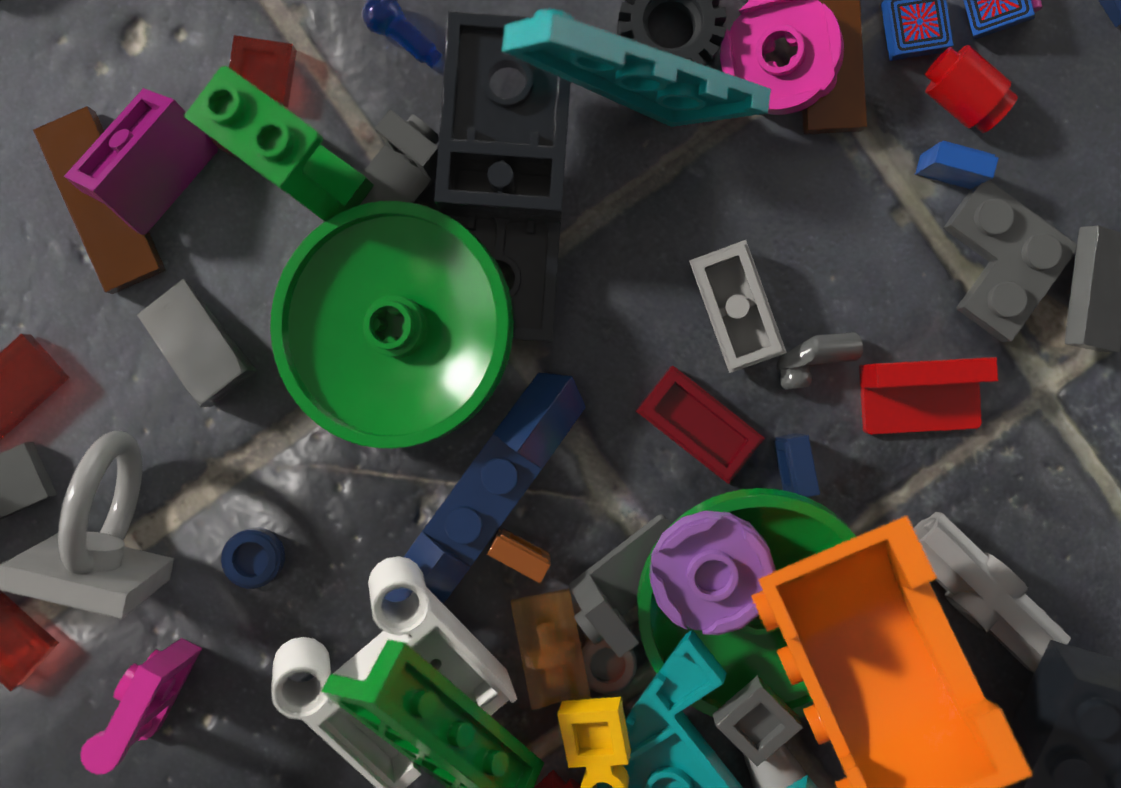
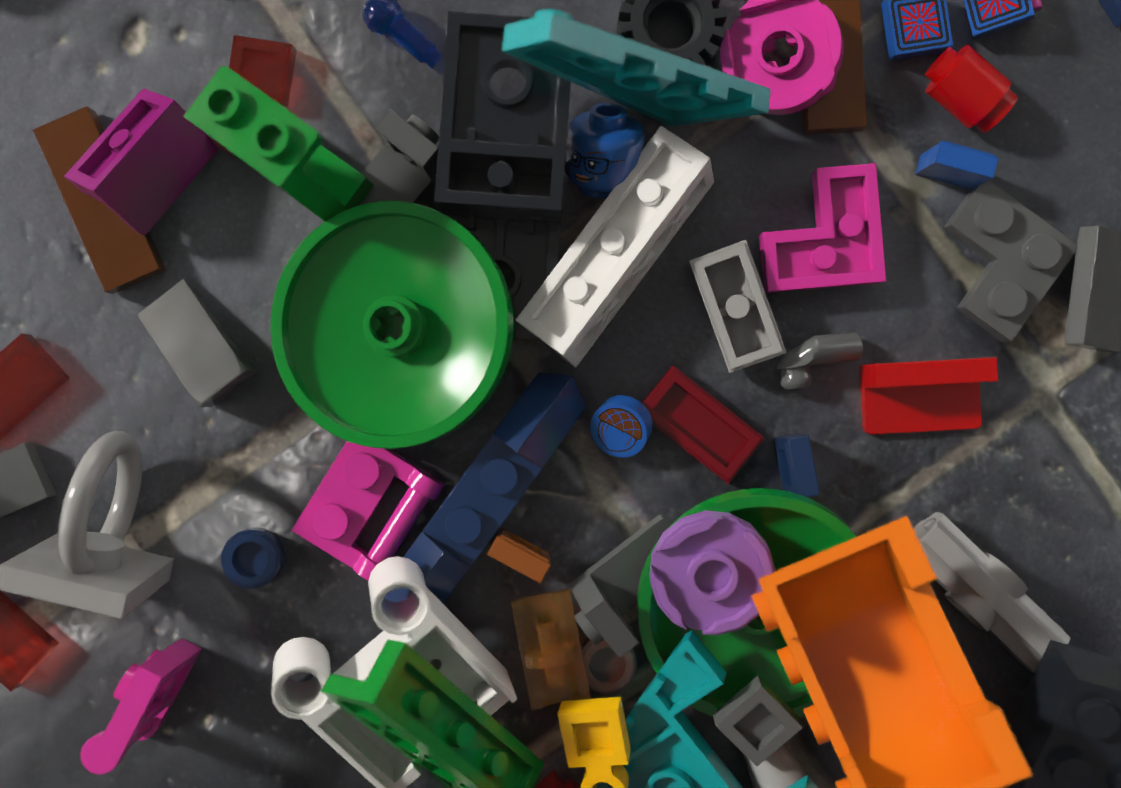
none -> dark pink plate [291,441,445,581]
none -> white fence [515,126,714,368]
none -> blue head [565,103,645,199]
none -> blue tile [590,395,653,457]
none -> dark pink plate [759,163,886,294]

